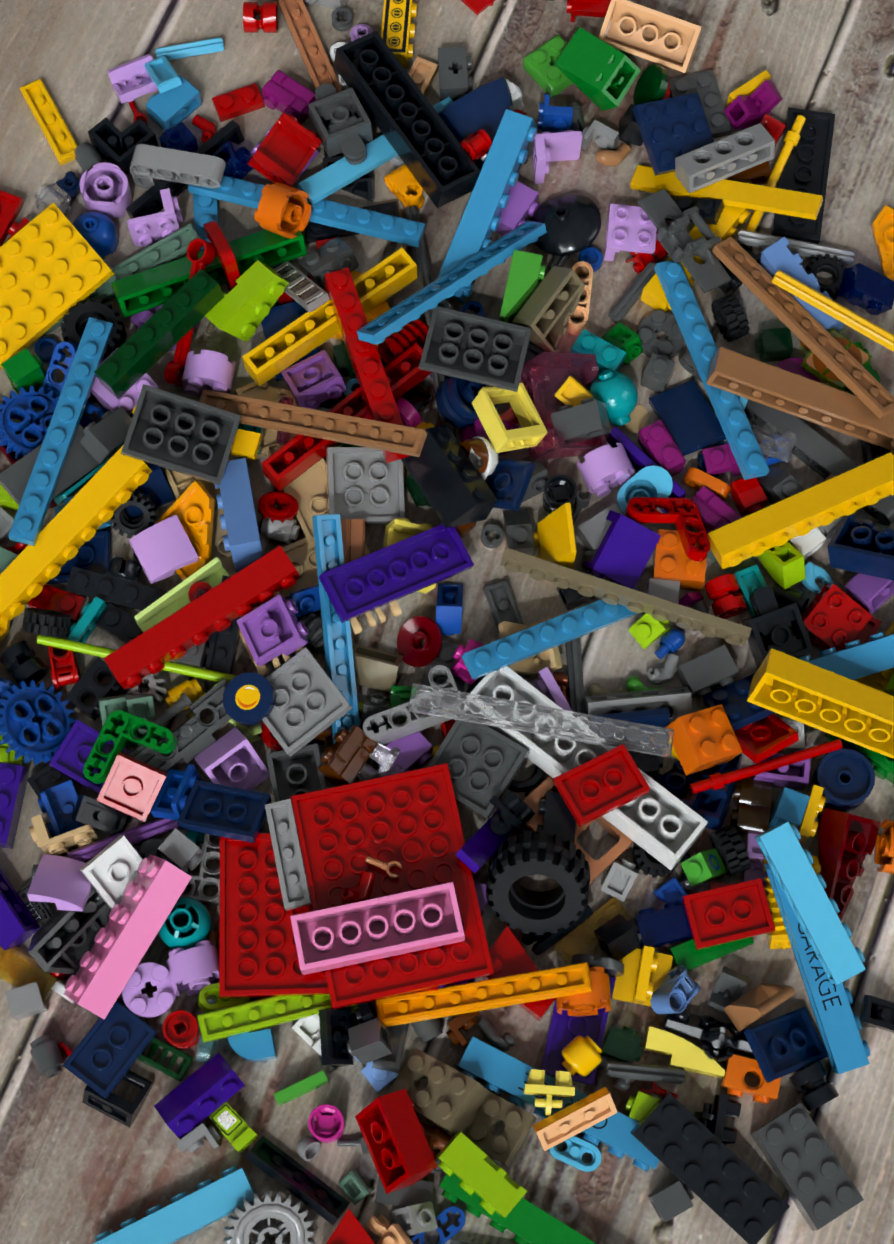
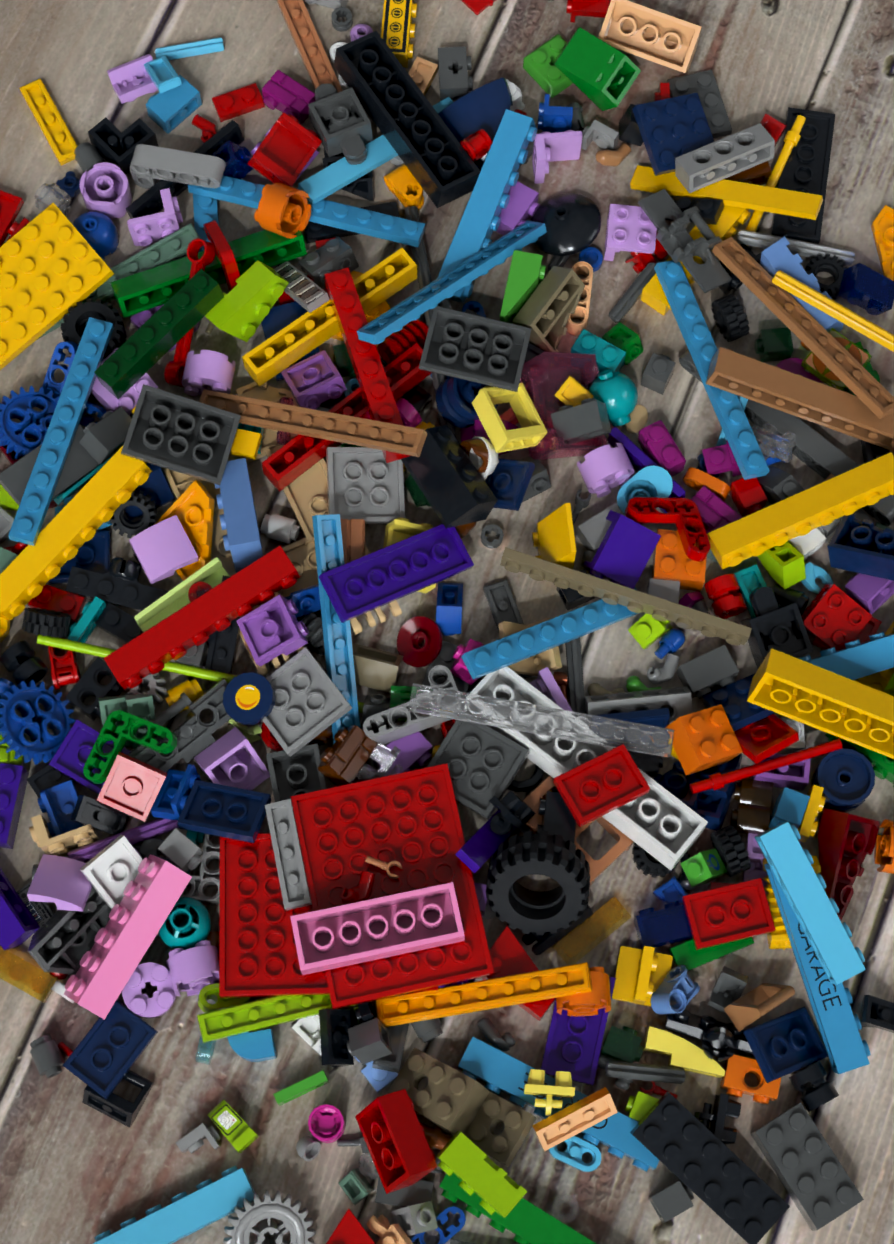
green brick [1,348,47,394] -> none
light grey panel [5,982,48,1021] -> none
blue tile [34,337,58,363] -> none
red hand [129,101,148,126] -> none
dark green slope [137,1037,194,1082] -> none
dark purple brick [154,1052,245,1139] -> none
clear blue brick [159,122,198,152] -> none
red wheel [163,1010,201,1050] -> none
red wheel [243,2,278,33] -> none
black plate [245,1136,350,1225] -> none
red gear [258,491,298,524] -> none
reddish brown bracket [446,1011,480,1048] -> none
dark grey slope [503,509,534,556] -> none
black wheel [543,474,577,514] -> none
yellow head [562,1035,602,1077] -> none
dark grey tile [570,954,624,977] -> none
black brick [594,914,641,961] -> none
light grey bracket [600,857,640,902] -> none
dark green tile [633,64,669,105] -> none
dark grey plate [637,310,685,358] -> none
dark blue tile [649,380,726,456] -> none
magenta brick [724,80,783,130] -> none
yellow tile [726,70,771,107] -> none

